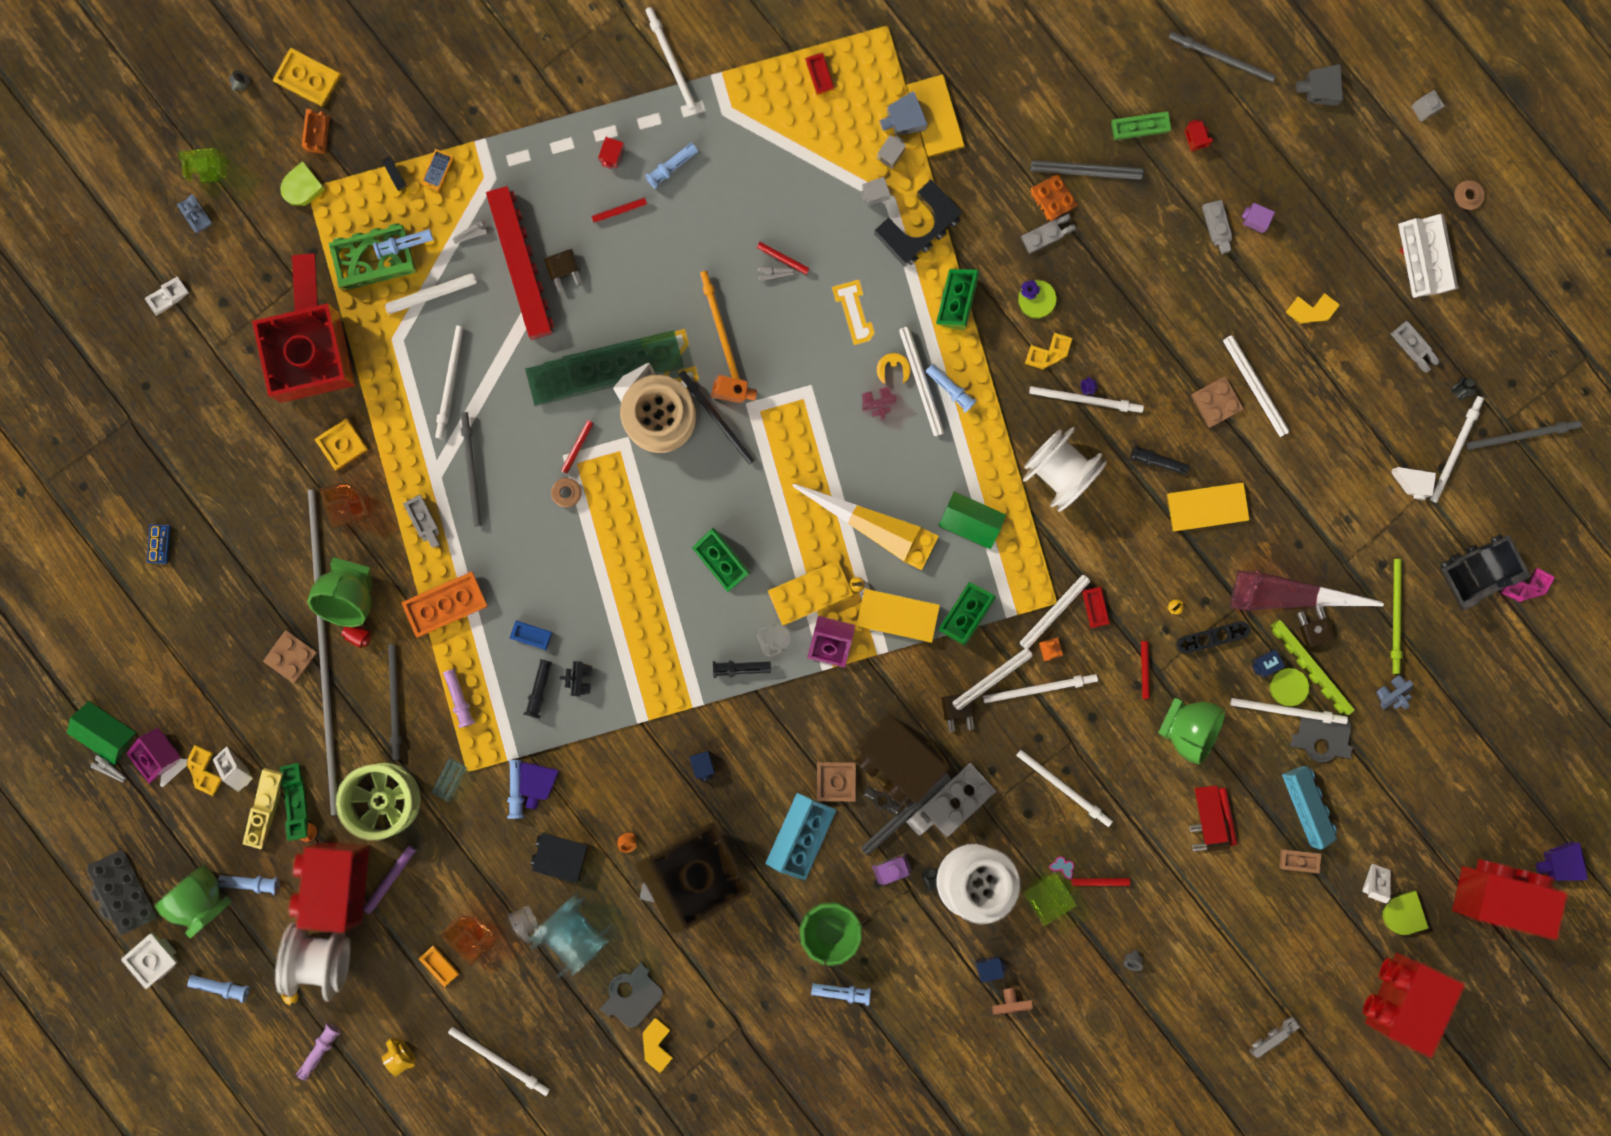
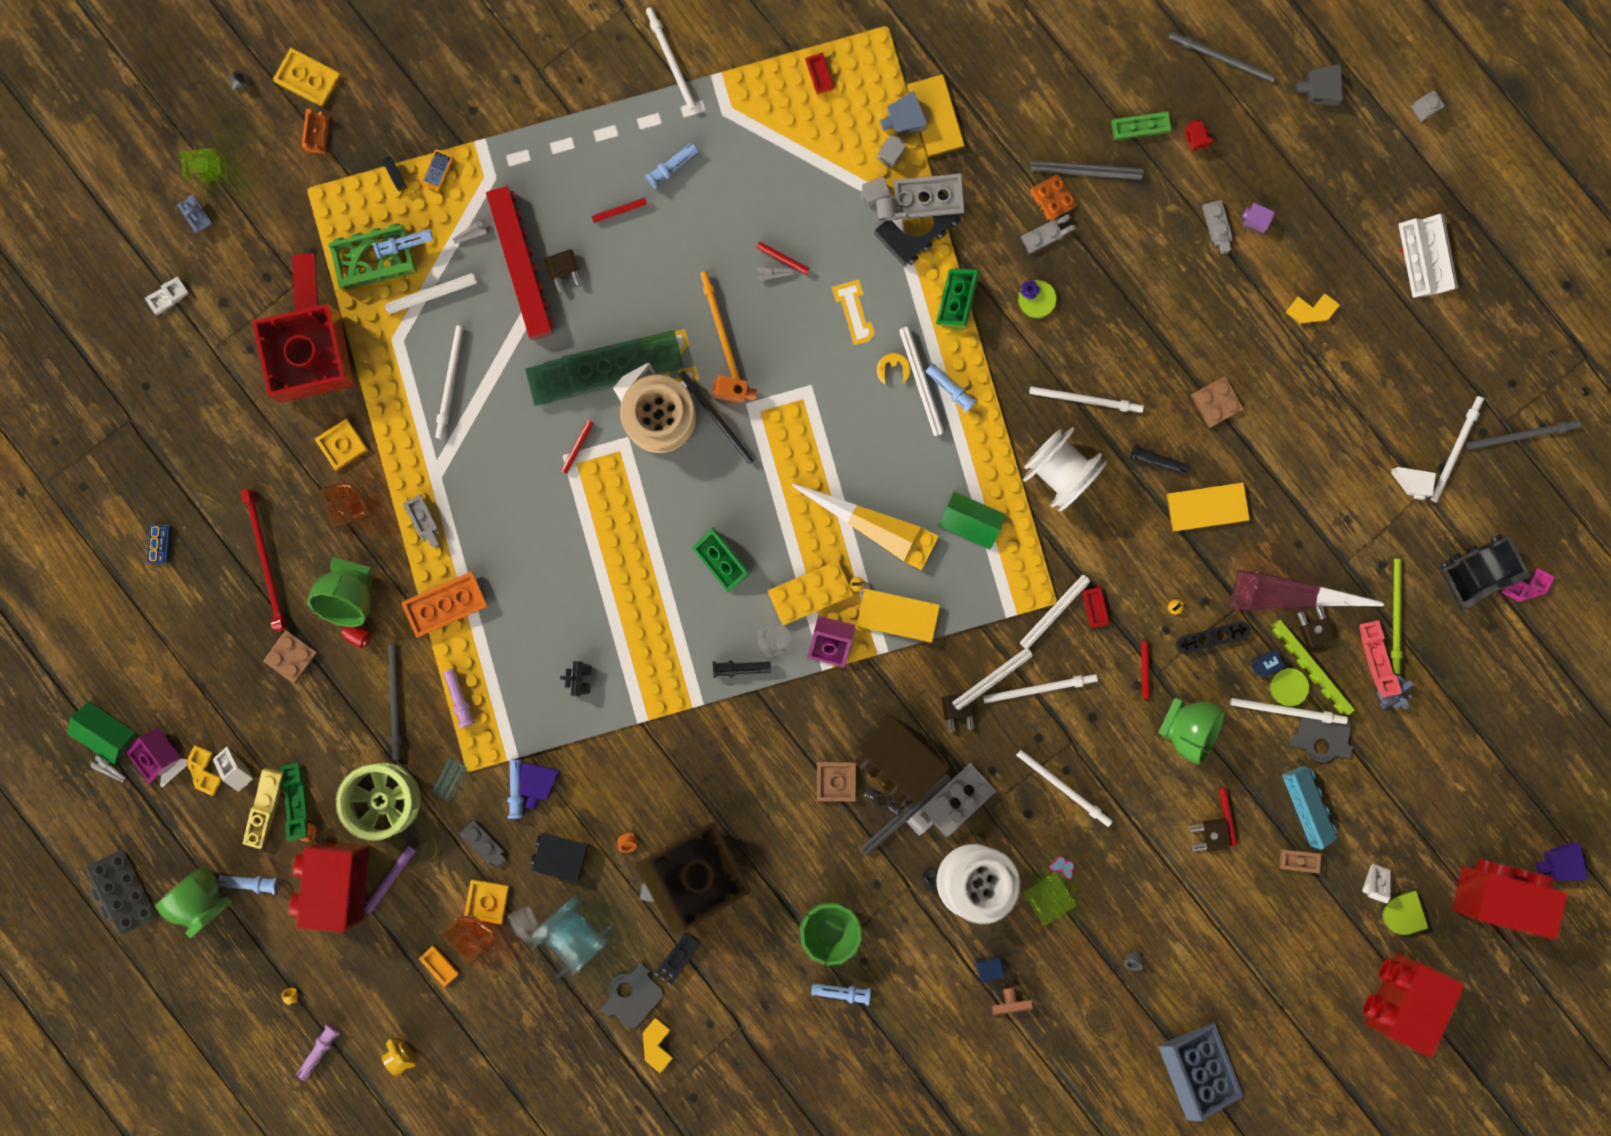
white panel [121,933,178,989] -> none
light blue pin [188,975,249,1003] -> none
white wheel [276,922,351,1002] -> none
lime tile [281,161,325,206] -> none
light grey piece [308,489,338,815] -> none
white bar [448,1026,550,1096] -> none
dark grey bar [460,412,482,527] -> none
blue tile [509,620,553,650] -> none
black pin [523,659,552,719] -> none
medium nougat piece [551,477,581,508] -> none
red brick [598,136,625,169] -> none
dark blue brick [689,751,715,781] -> none
medium azure slope [765,793,837,880] -> none
clear pink hips [861,386,897,420] -> none
medium lavender torso [871,852,912,885] -> none
green slope [938,582,996,646] -> none
yellow tile [1025,333,1073,370] -> none
orange tile [1039,638,1063,661] -> none
red bar [1071,878,1130,886] -> none
dark purple plate [1081,377,1097,395] -> none
red sticker [1194,785,1228,845] -> none
white axle [1223,335,1289,436] -> none
light grey hinge [1249,1017,1300,1058] -> none
light grey hinge [1391,321,1439,373] -> none
pearl dark grey arm [1450,376,1476,401] -> none
medium nougat piece [1454,180,1484,210] -> none
none -> red hinge [241,489,287,632]
none -> dark grey hinge [460,820,507,868]
none -> yellow tile [464,879,510,925]
none -> black hinge [654,932,701,986]
none -> light grey hinge [876,174,964,221]
none -> sand blue slope [1159,1023,1243,1121]
none -> coral slope [1360,620,1402,698]

